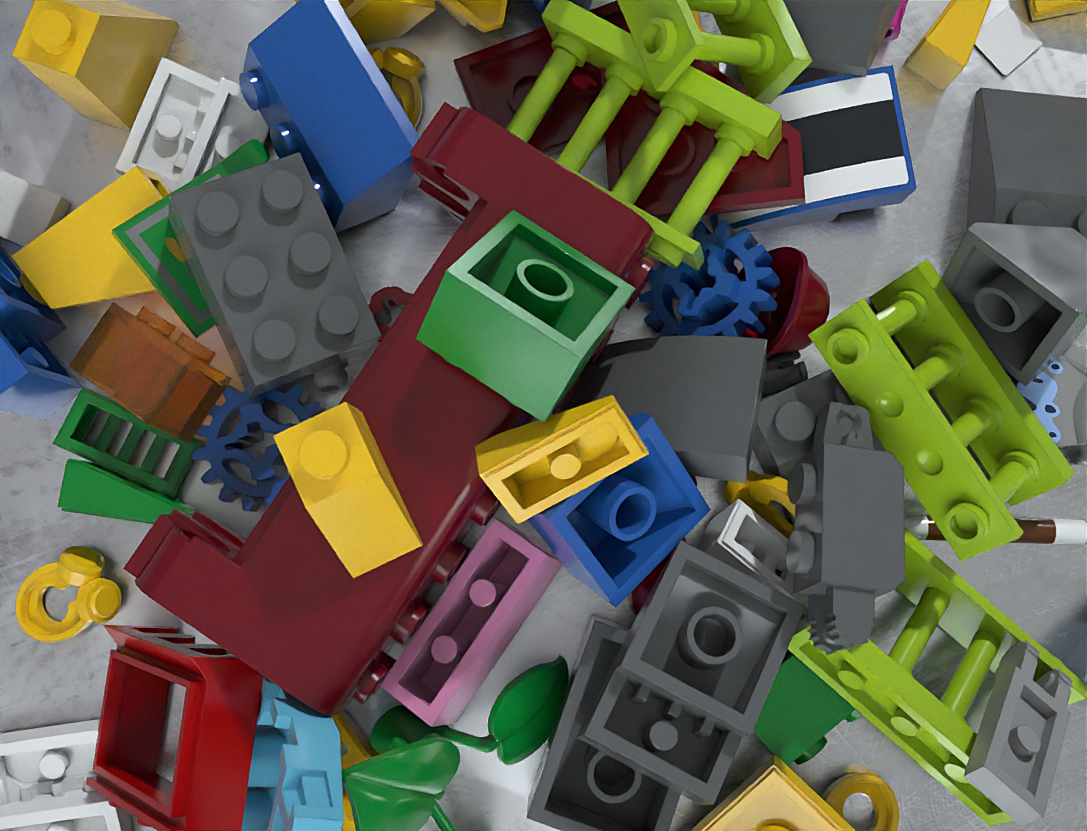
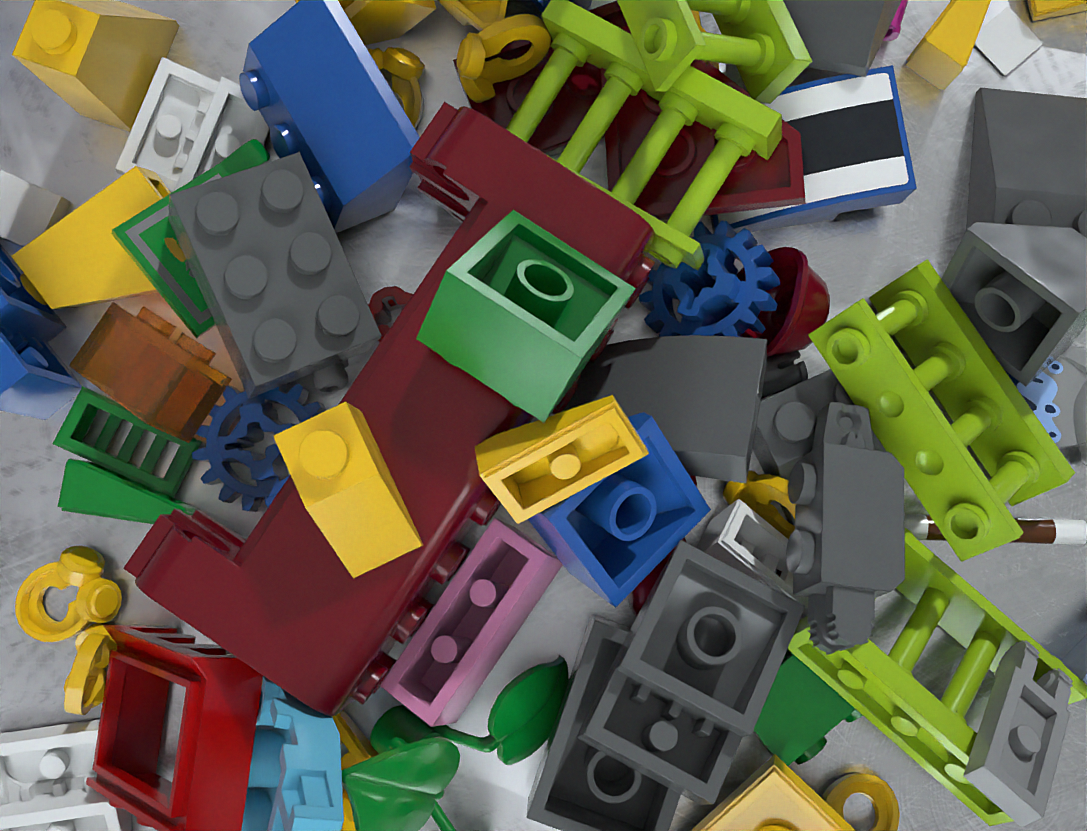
none -> yellow piece [64,623,117,715]
none -> yellow piece [457,14,551,103]

